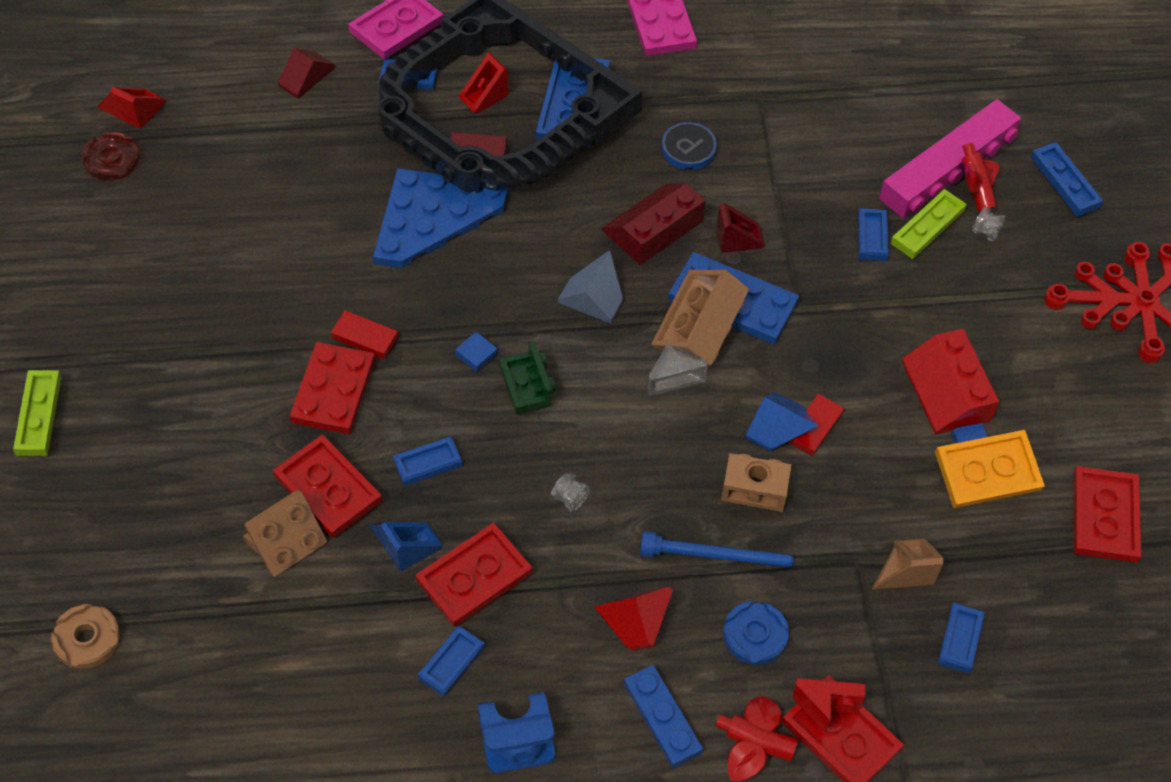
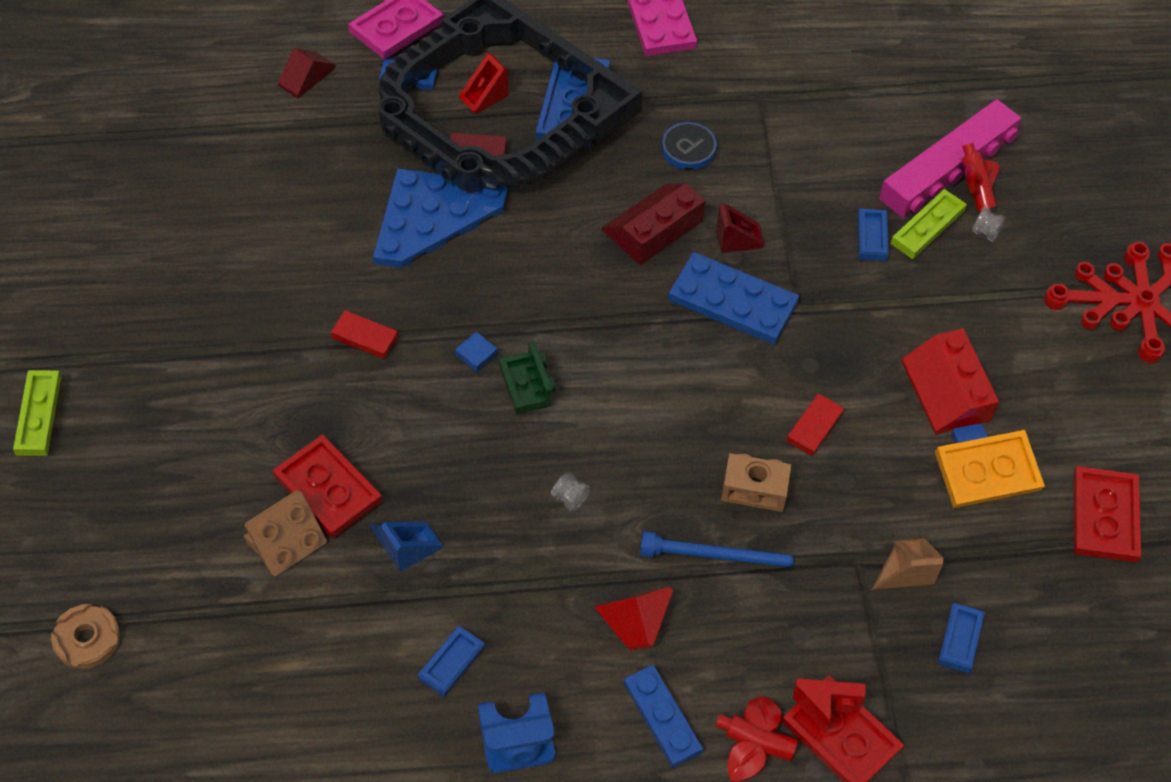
clear red tile [81,132,140,181] -> none
red slope [97,87,166,129] -> none
red plate [289,342,375,435] -> none
blue tile [393,436,462,486] -> none
red plate [415,522,533,627] -> none
sand blue slope [558,250,623,324] -> none
clear slope [647,344,708,397] -> none
medium nougat slope [651,270,749,366] -> none
blue tile [723,601,789,665] -> none
blue slope [745,392,818,452] -> none
blue plate [1030,142,1103,217] -> none

